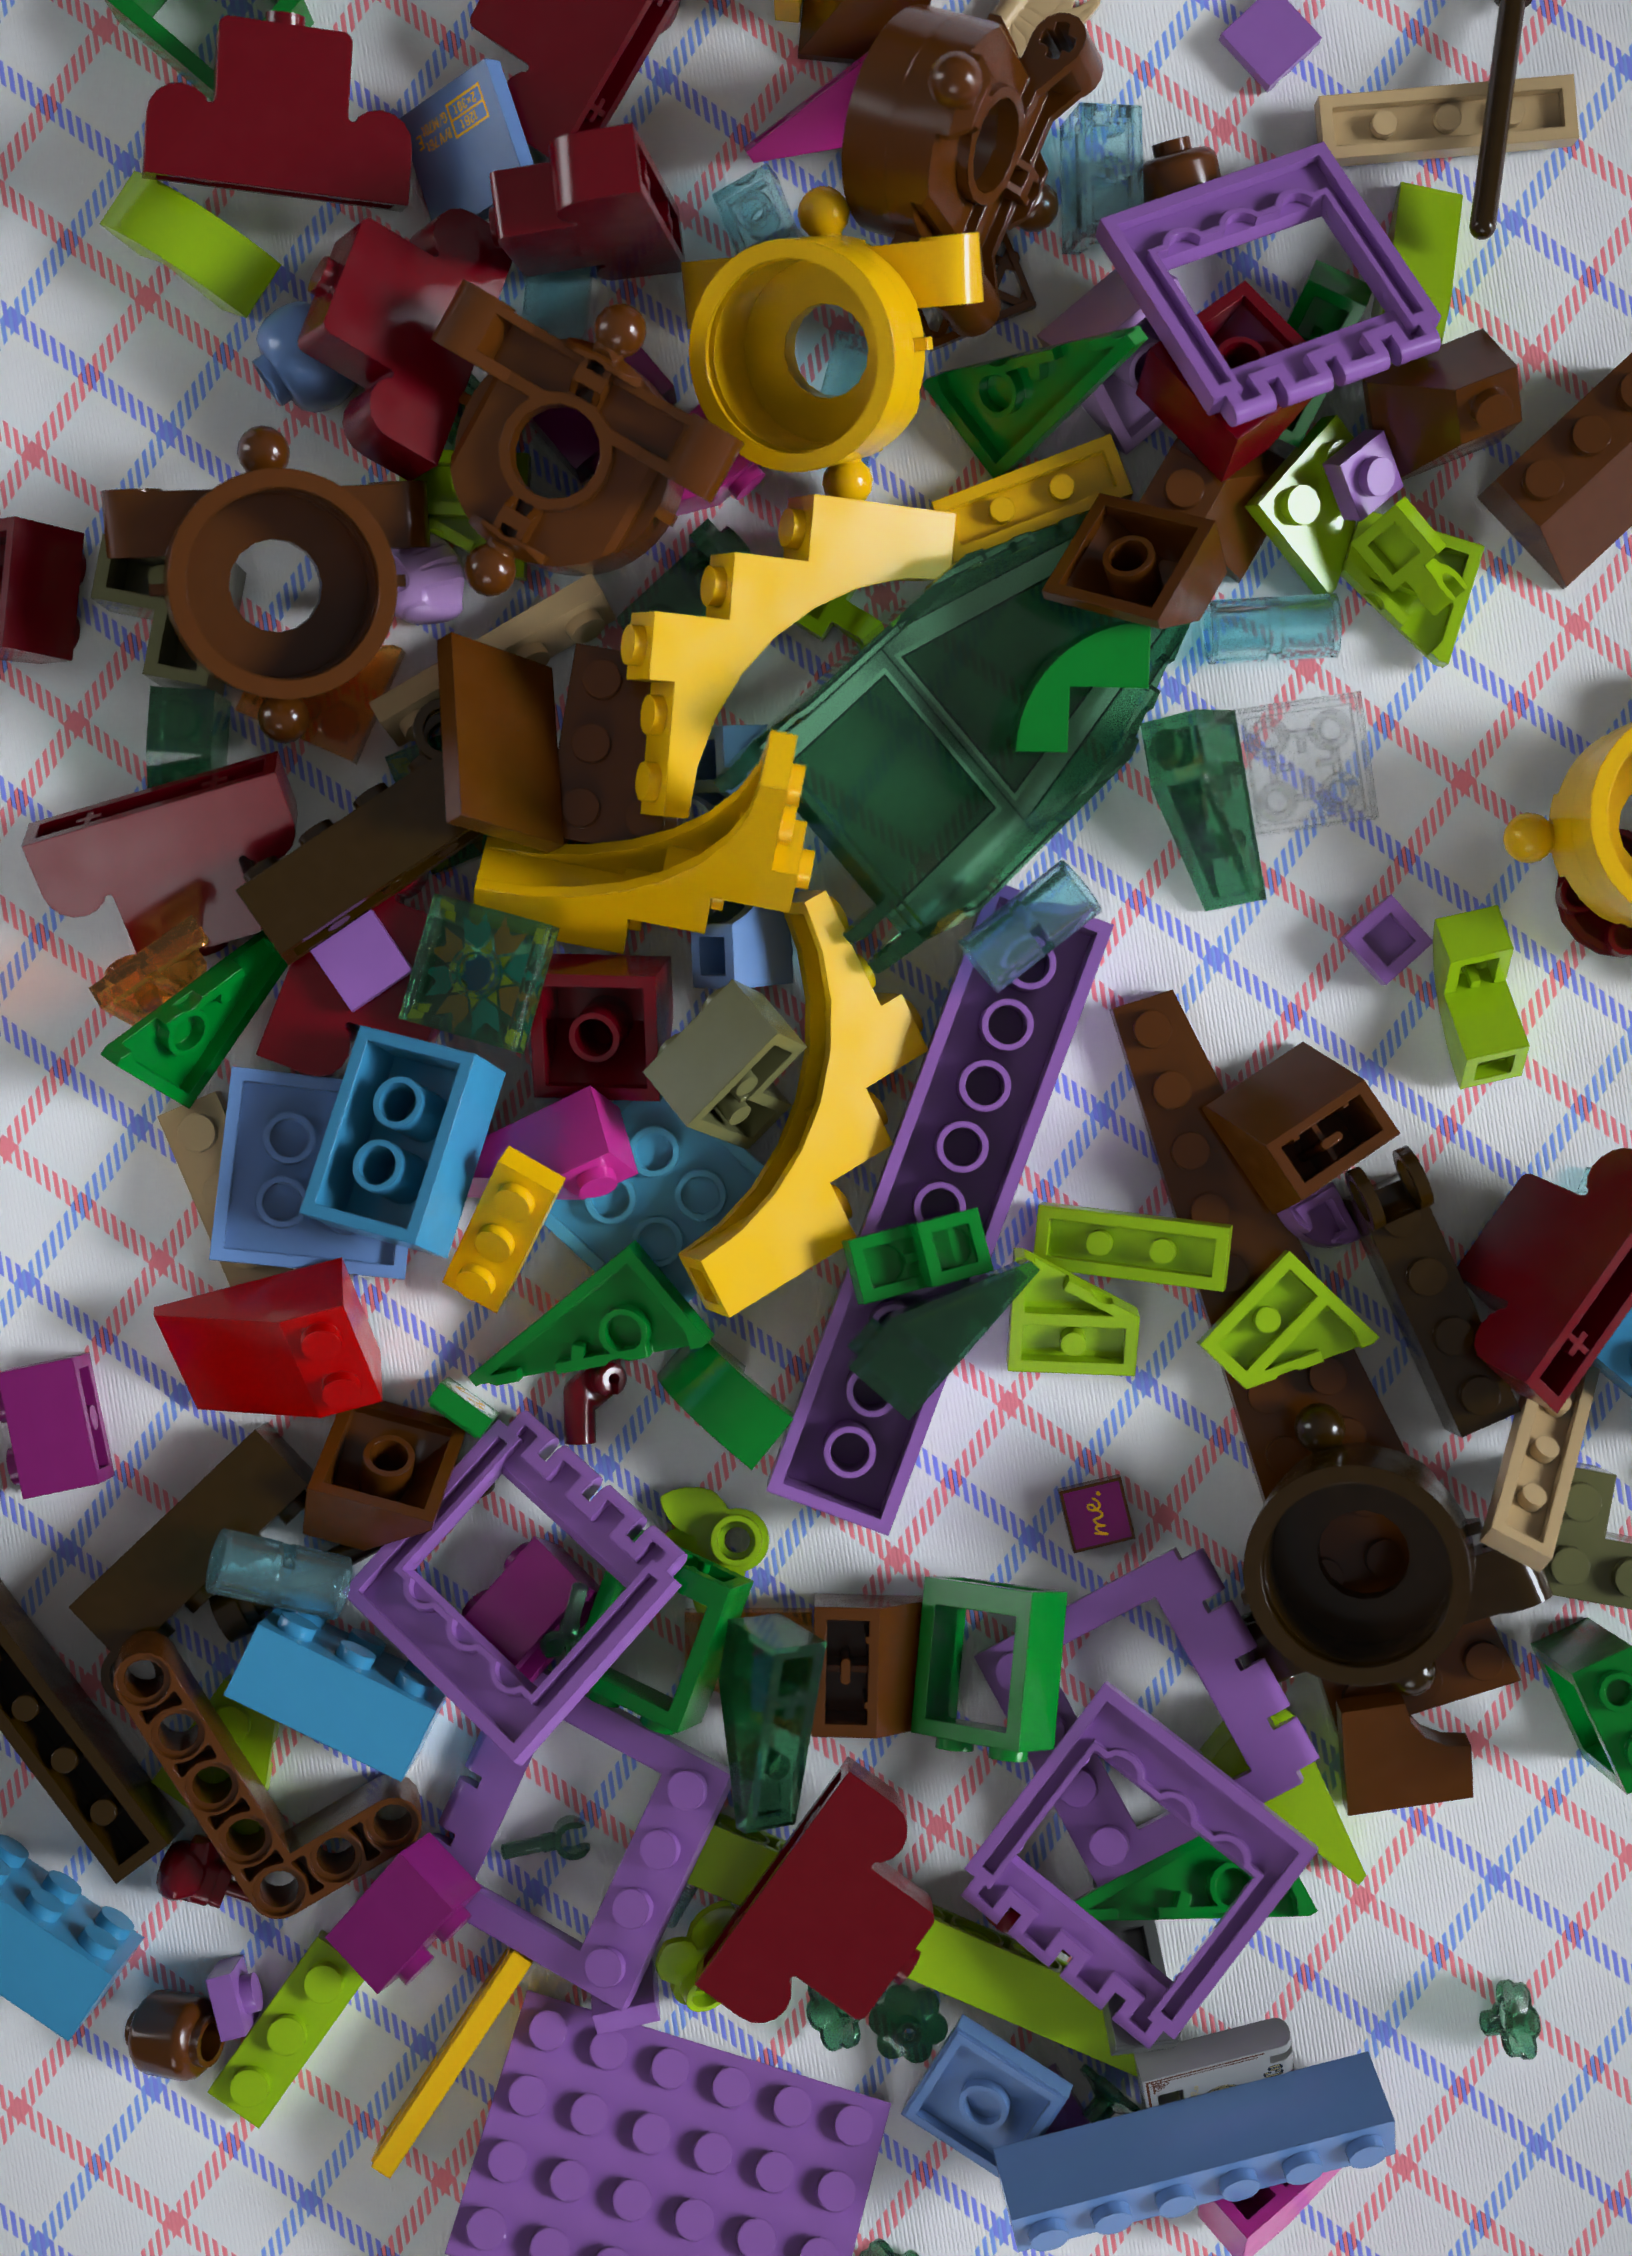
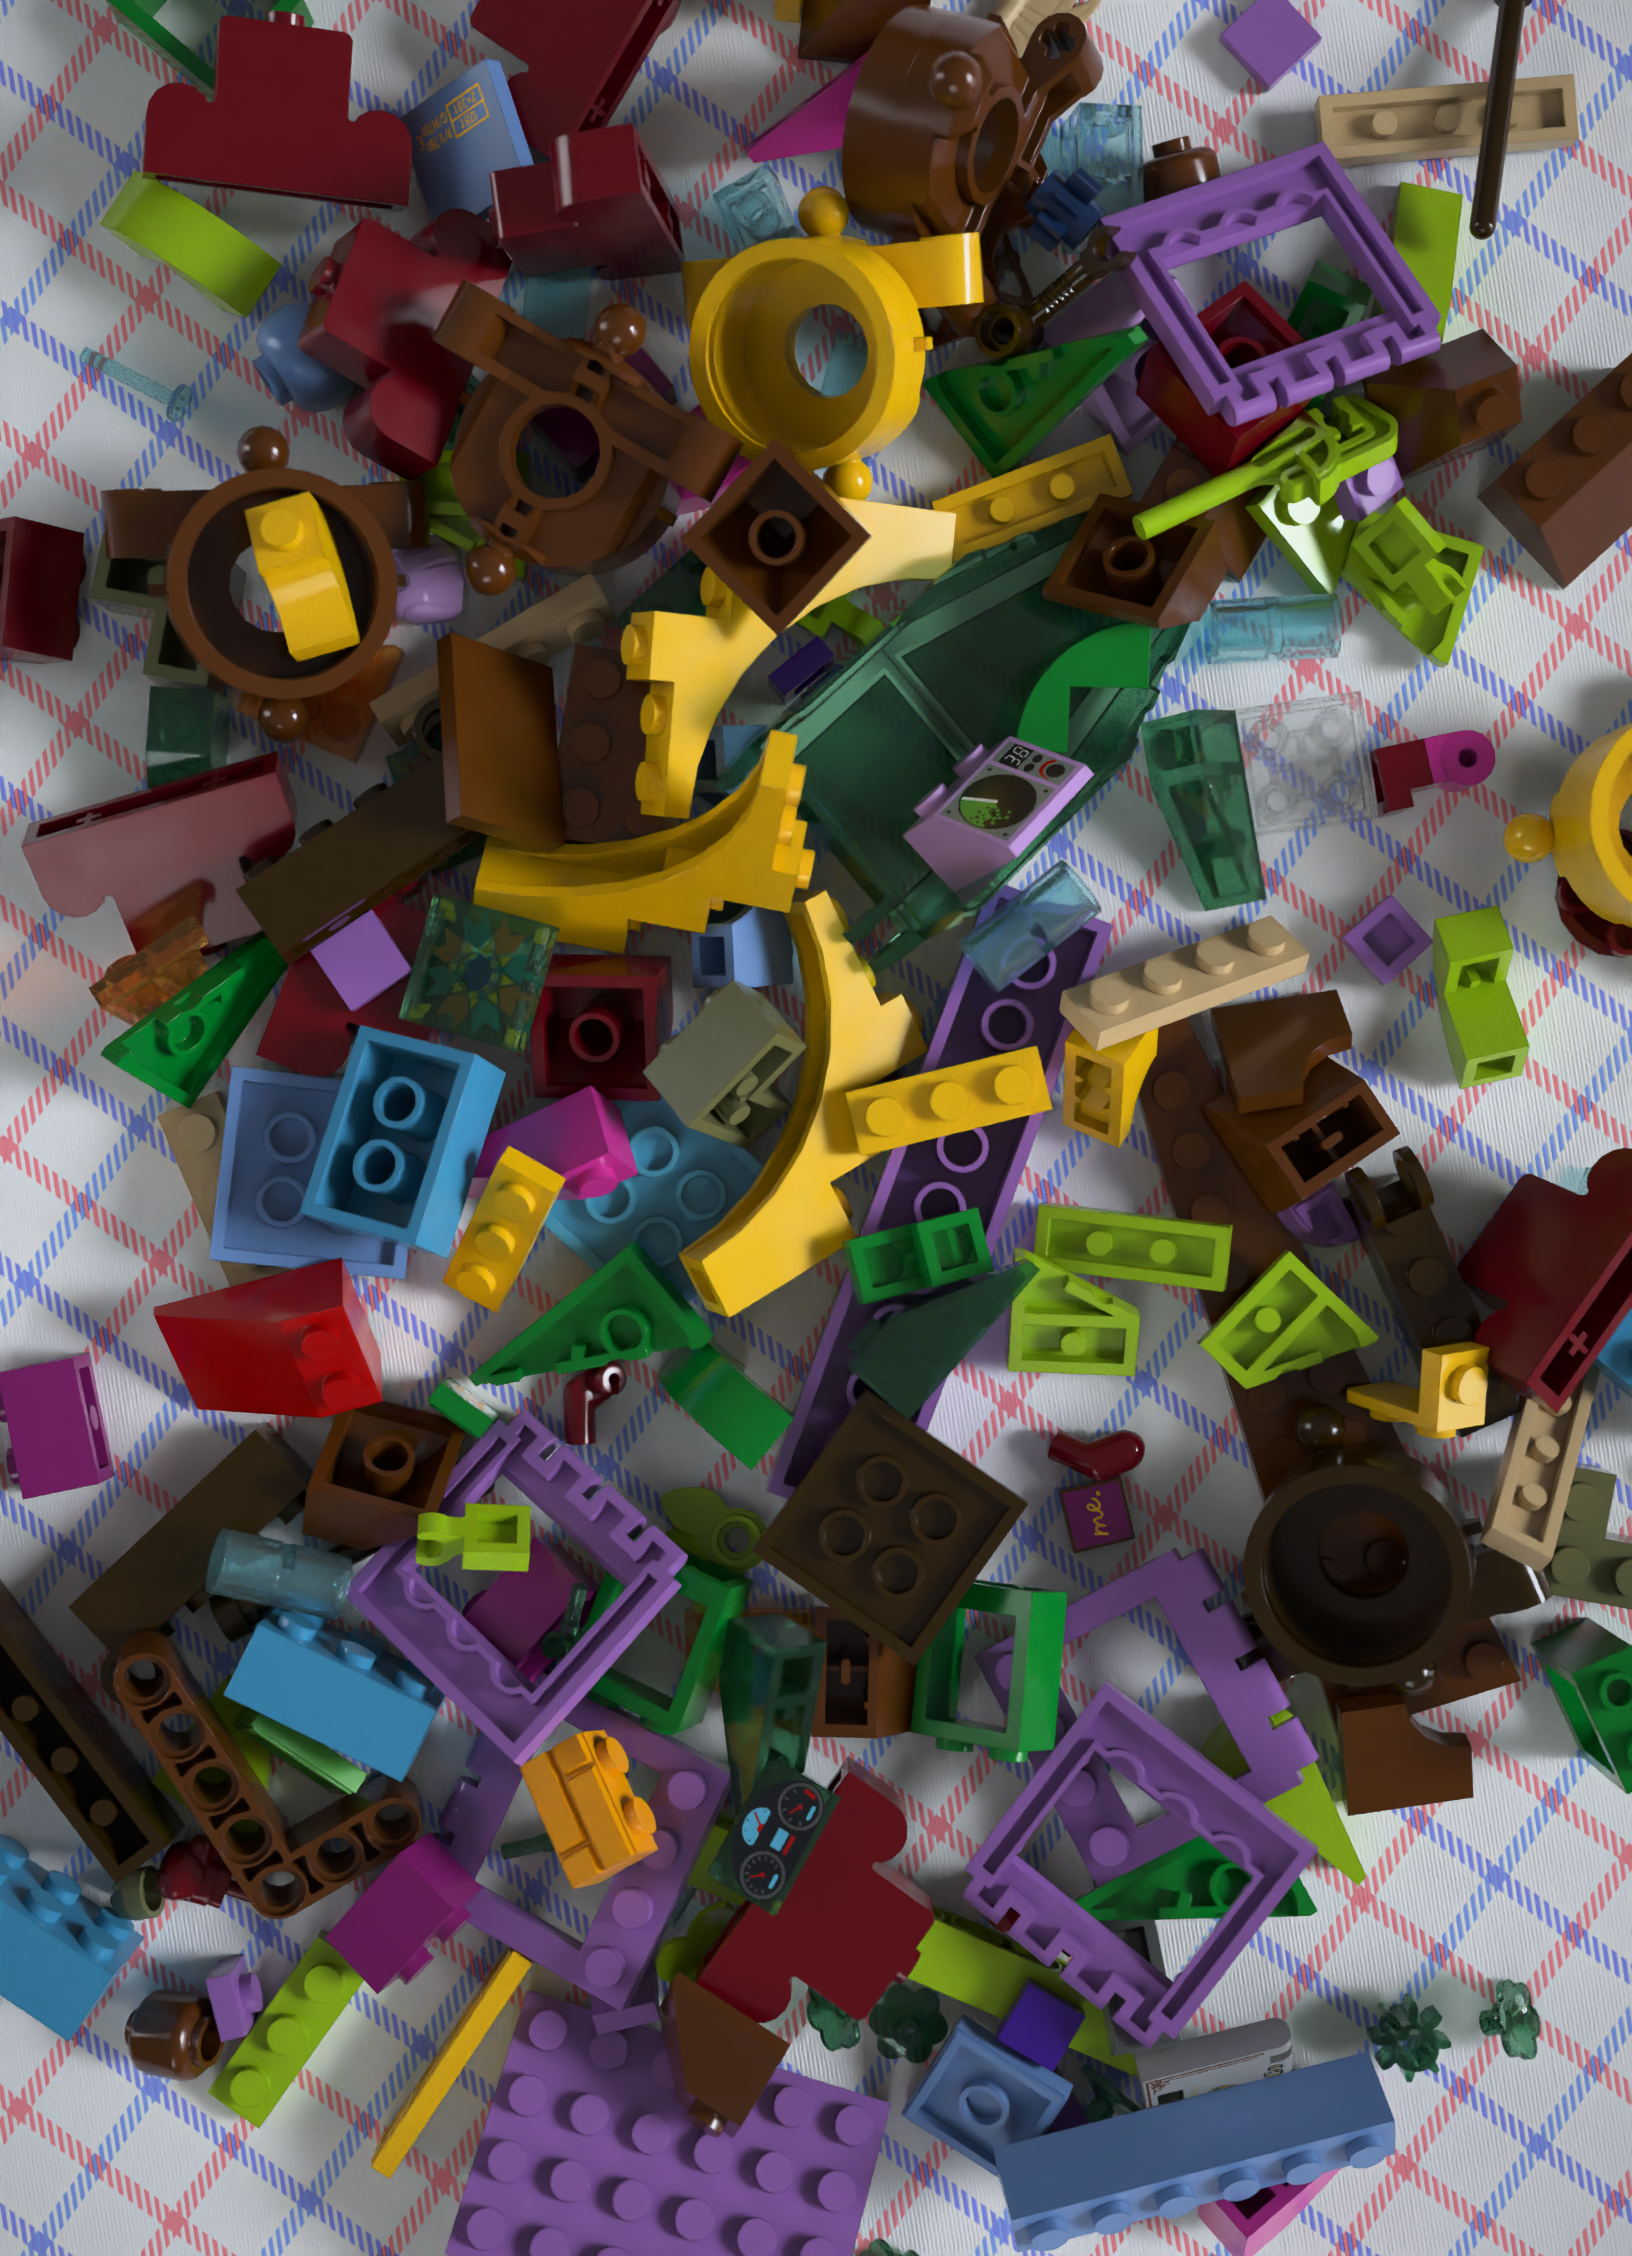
none -> clear light blue pin [80,347,193,422]
none -> olive hinge [110,1865,165,1921]
none -> bright green tile [233,1705,368,1795]
none -> yellow arch [245,491,361,662]
none -> lime plate [416,1503,531,1572]
none -> light orange brick [519,1730,658,1889]
none -> reddish brown slope [660,1972,791,2138]
none -> reddish brown slope [681,439,873,635]
none -> slope [708,1758,841,1916]
none -> dark brown plate [752,1388,1028,1666]
none -> dark purple tile [768,635,834,705]
none -> yellow plate [845,1046,1052,1156]
none -> slope [902,736,1094,893]
none -> dark brown brick [974,225,1137,358]
none -> dark purple tile [996,1977,1086,2072]
none -> dark blue gear [1024,167,1106,253]
none -> dark red arm [1047,1430,1145,1481]
none -> tan plate [1059,915,1310,1051]
none -> yellow arch [1062,1028,1158,1148]
none -> lime piece [1132,392,1398,541]
none -> reddish brown tile [1211,989,1352,1114]
none -> yellow bracket [1346,1342,1489,1439]
none -> leg [1362,730,1495,819]
none -> clear green gear [1366,1993,1451,2082]

